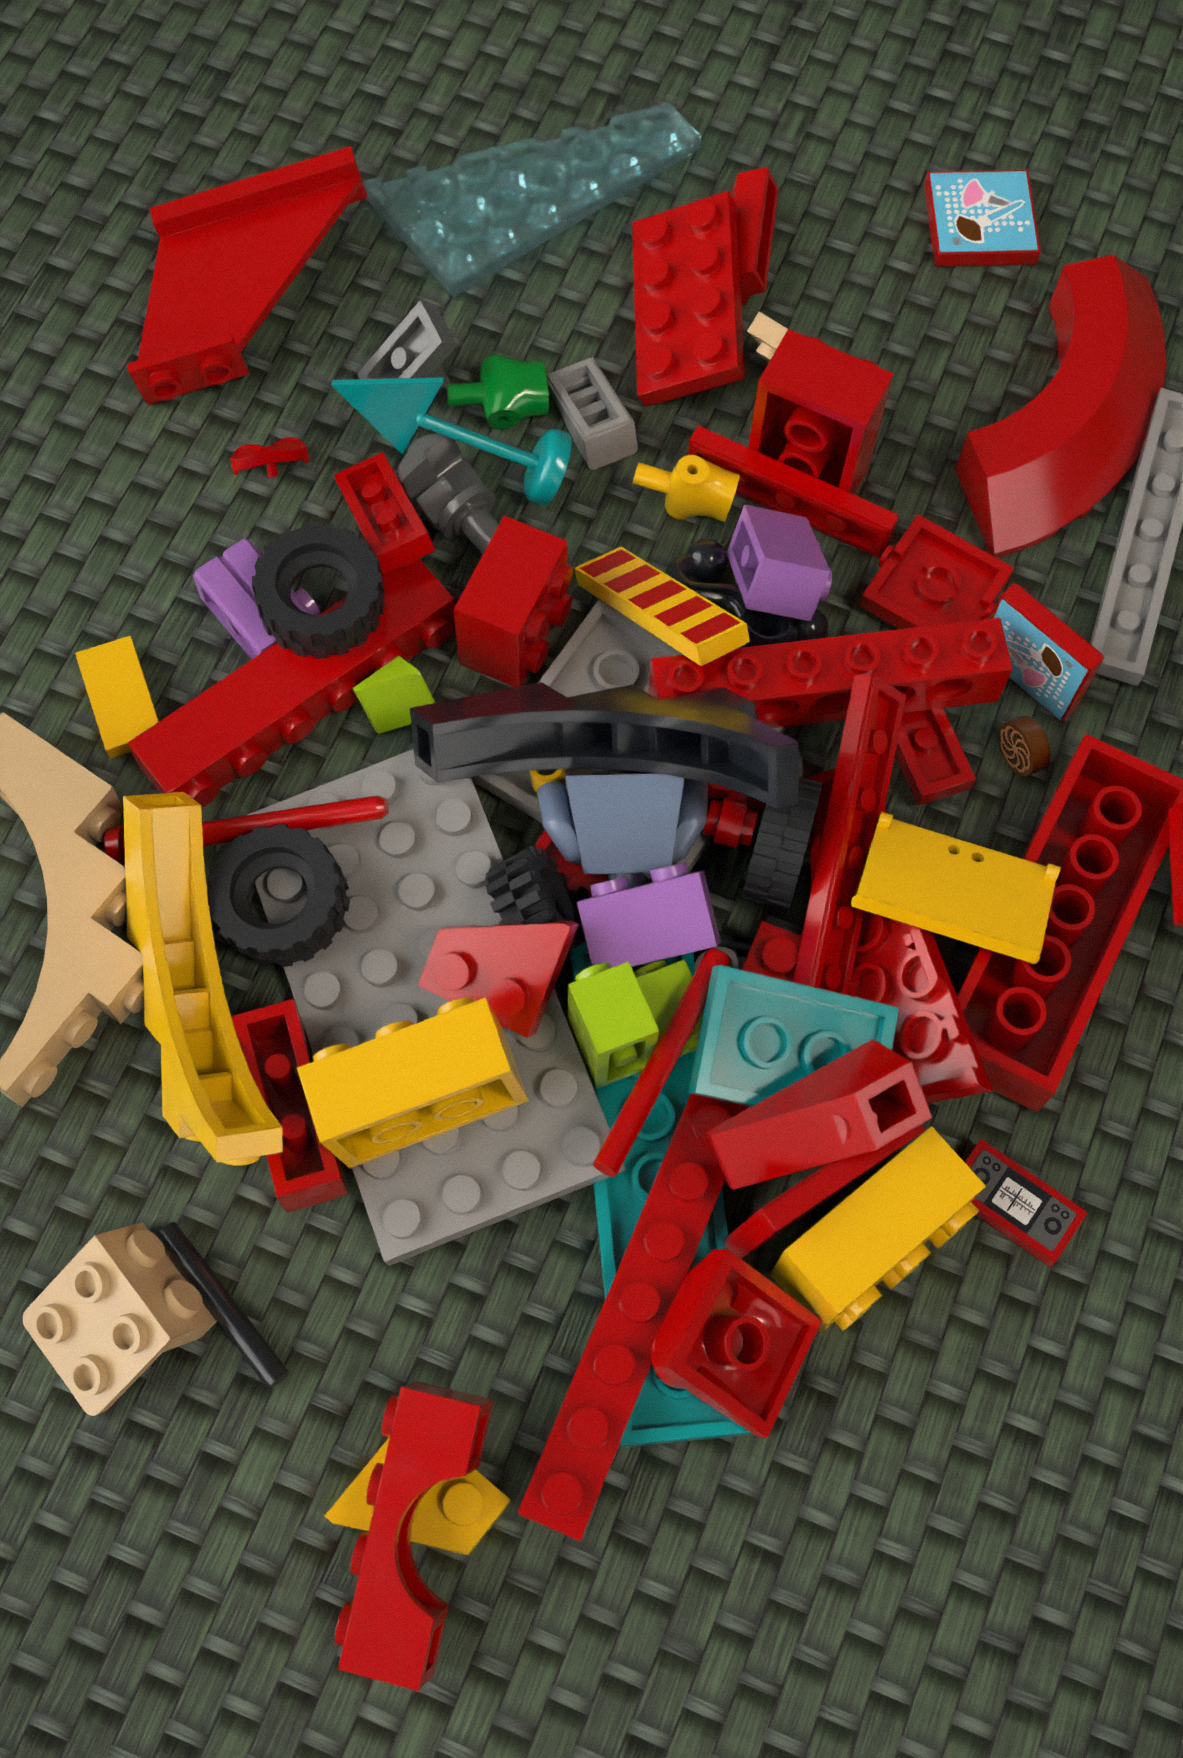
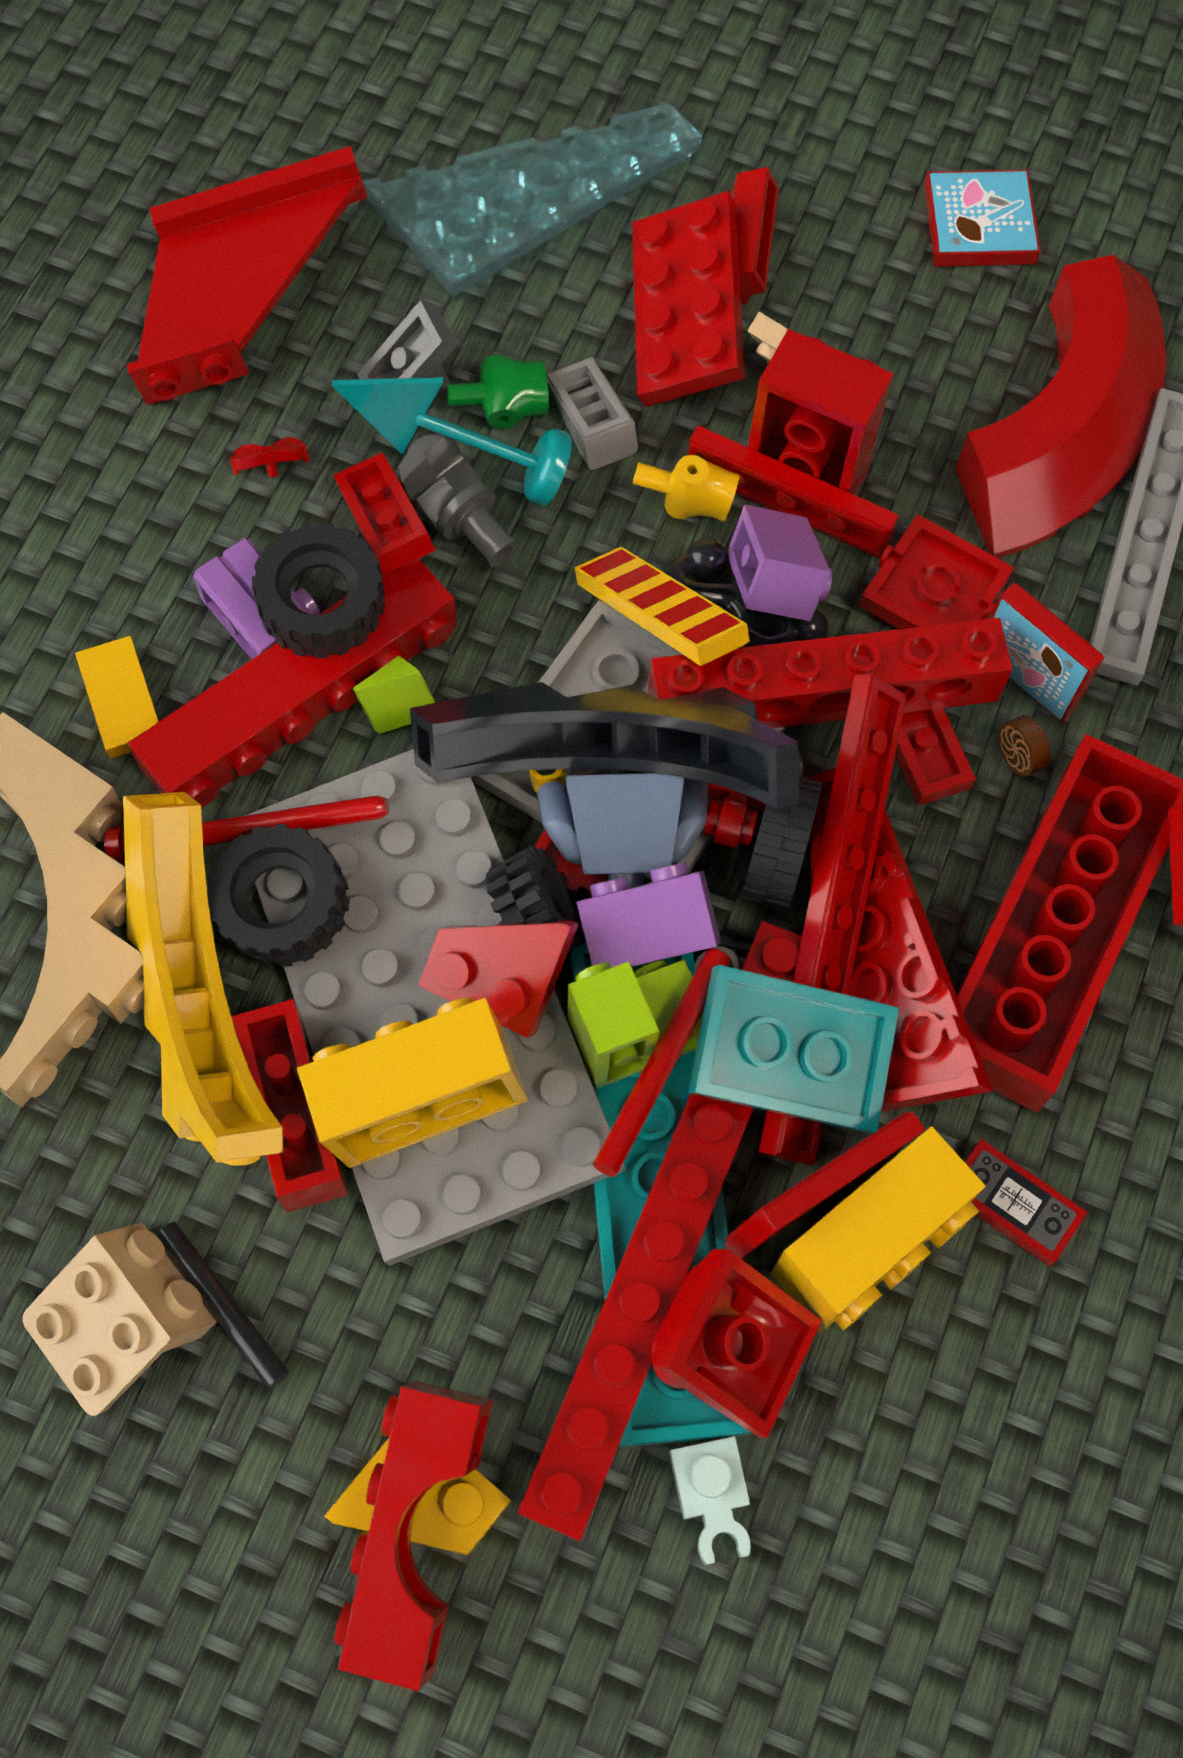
red brick [454,516,573,687] -> none
red slope [706,1039,932,1190] -> none
yellow door [851,811,1061,964] -> none
none -> light aqua plate [669,1436,750,1566]

